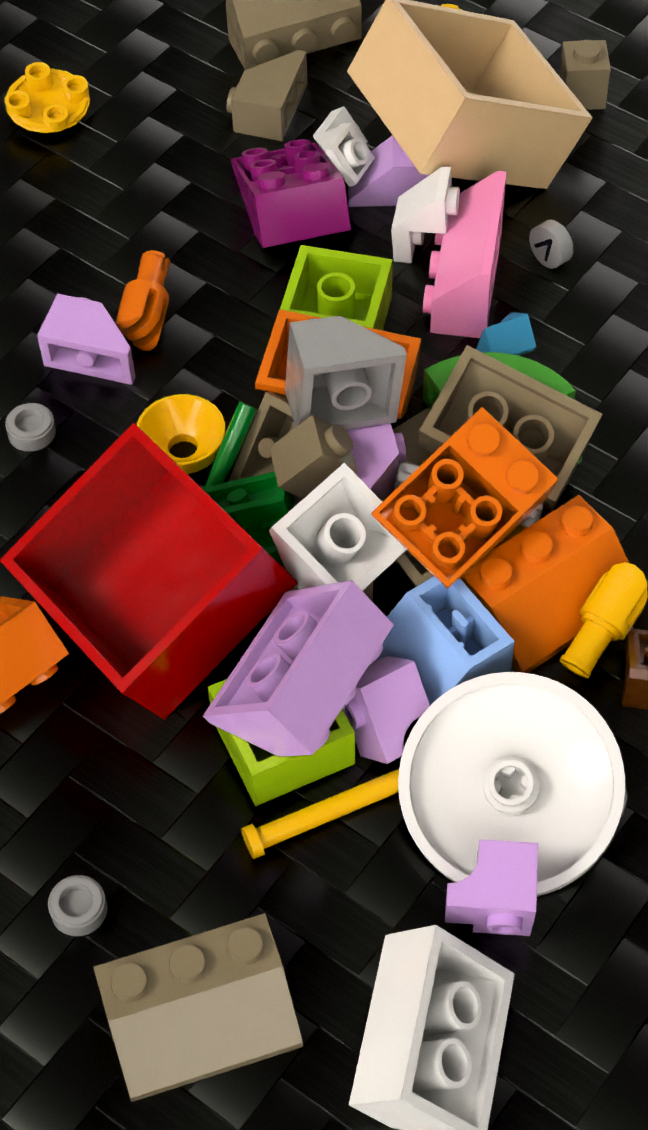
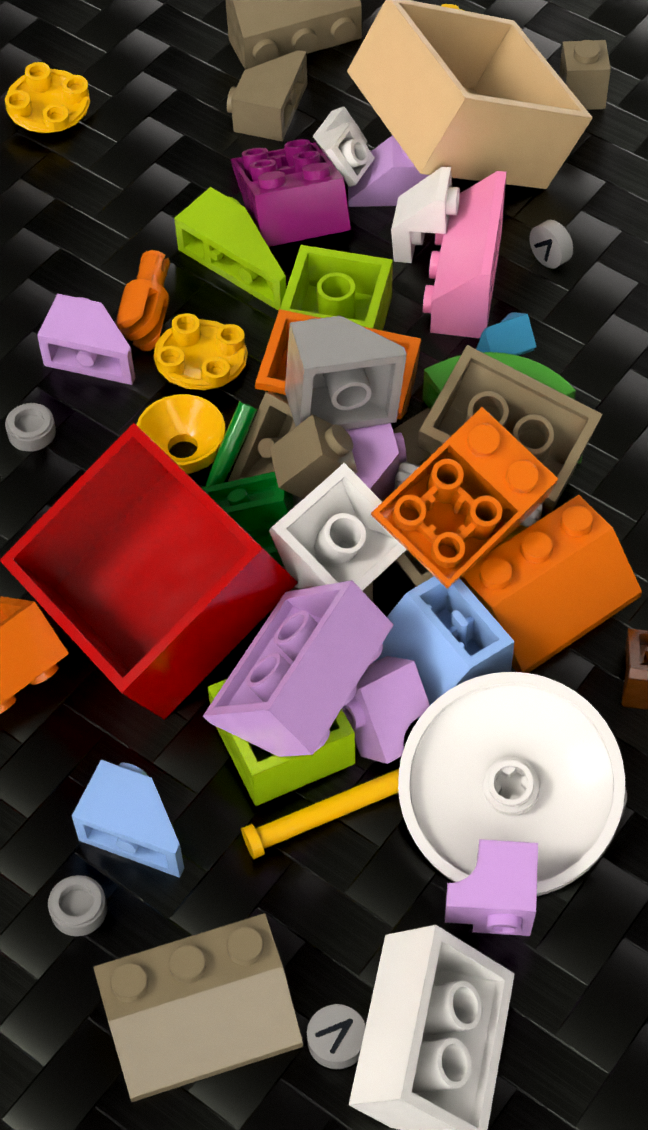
yellow arm [560,562,648,678] -> none
none -> light blue slope [72,760,184,878]
none -> yellow dish [153,313,248,390]
none -> lime slope [174,187,286,311]
none -> light grey tile [307,1004,366,1069]

